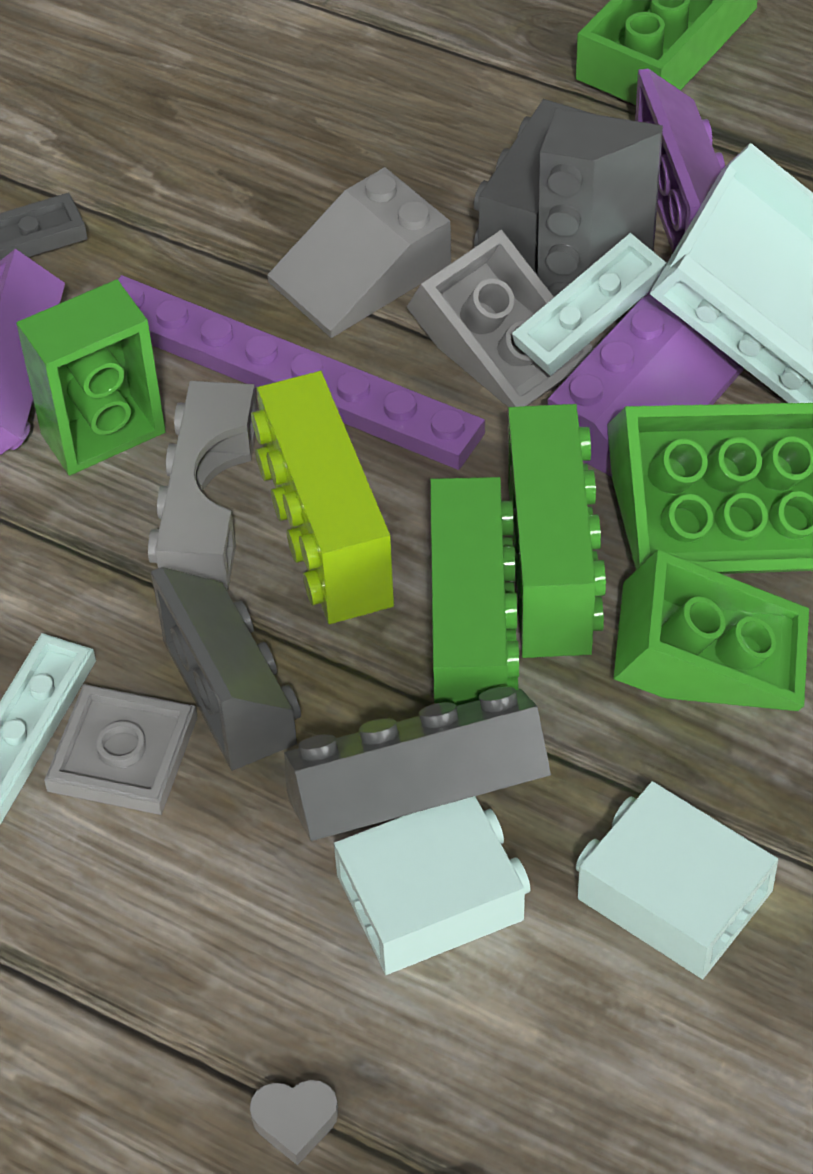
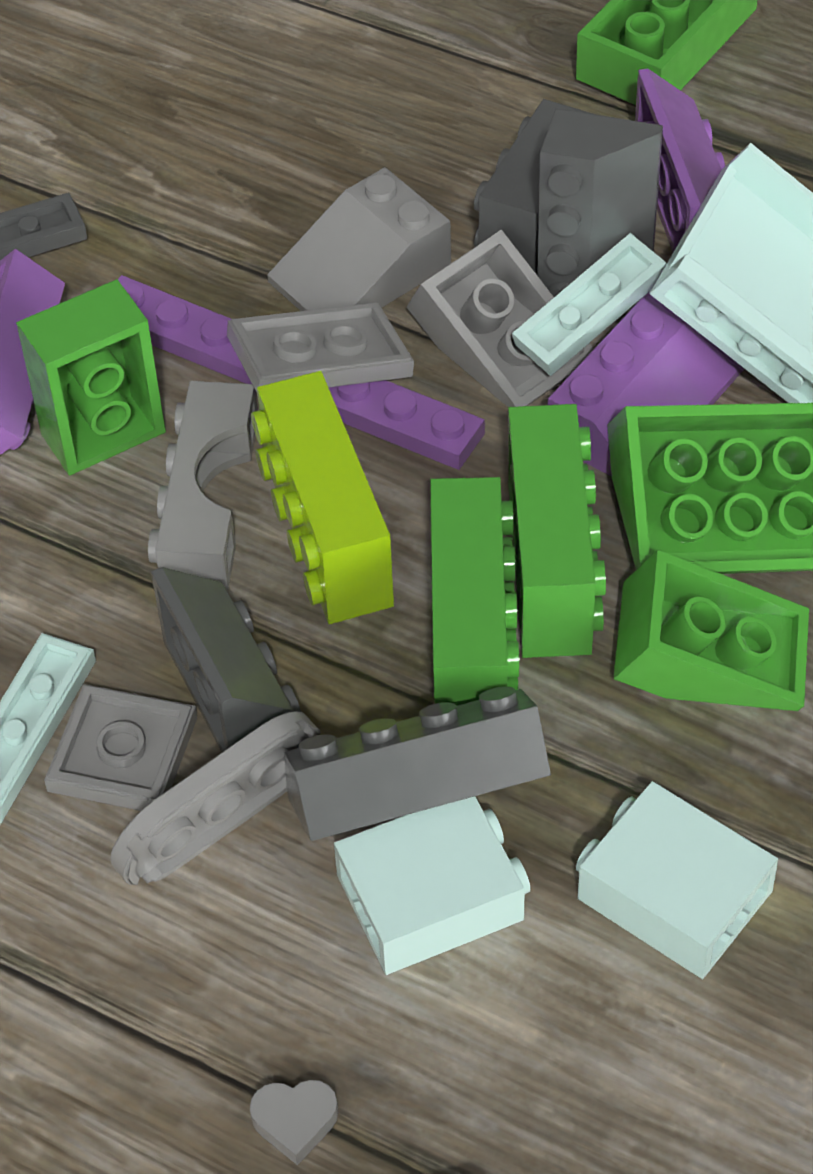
none -> light grey tile [110,712,321,885]
none -> light grey tile [227,302,414,392]

